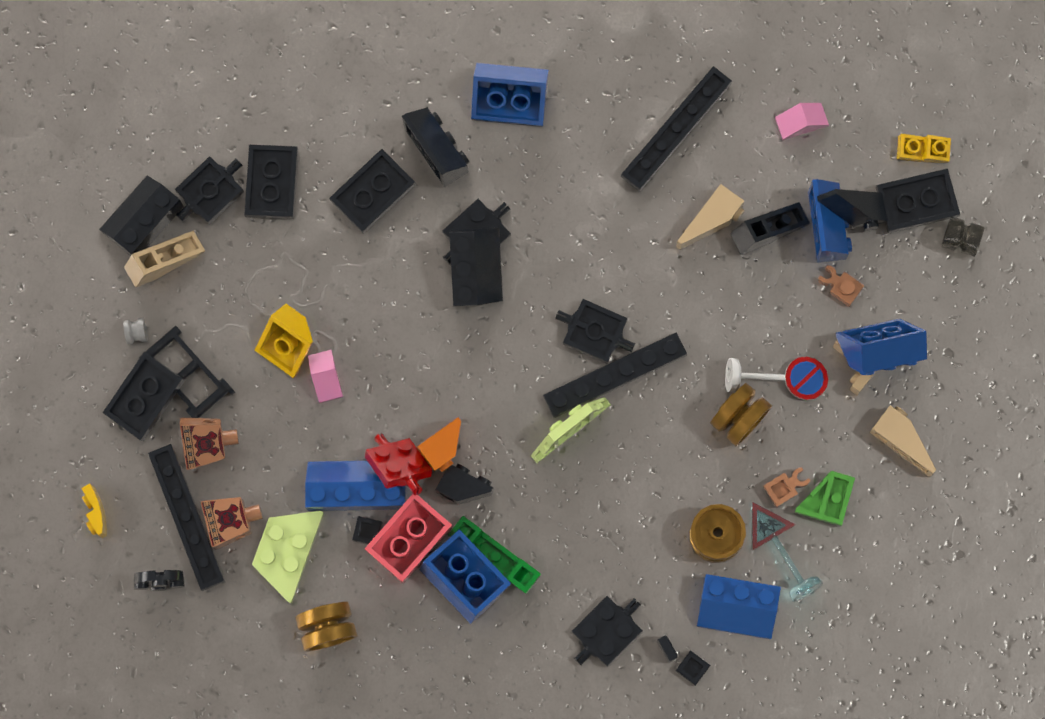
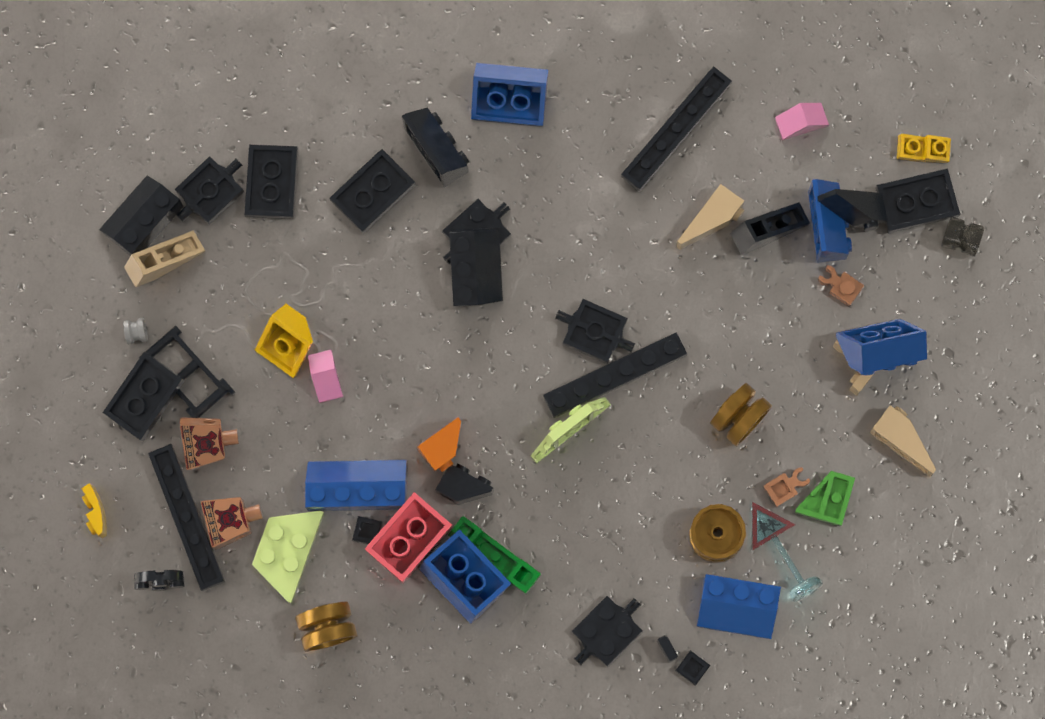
red plate [365,433,432,495] -> none
piece [725,356,828,400] -> none

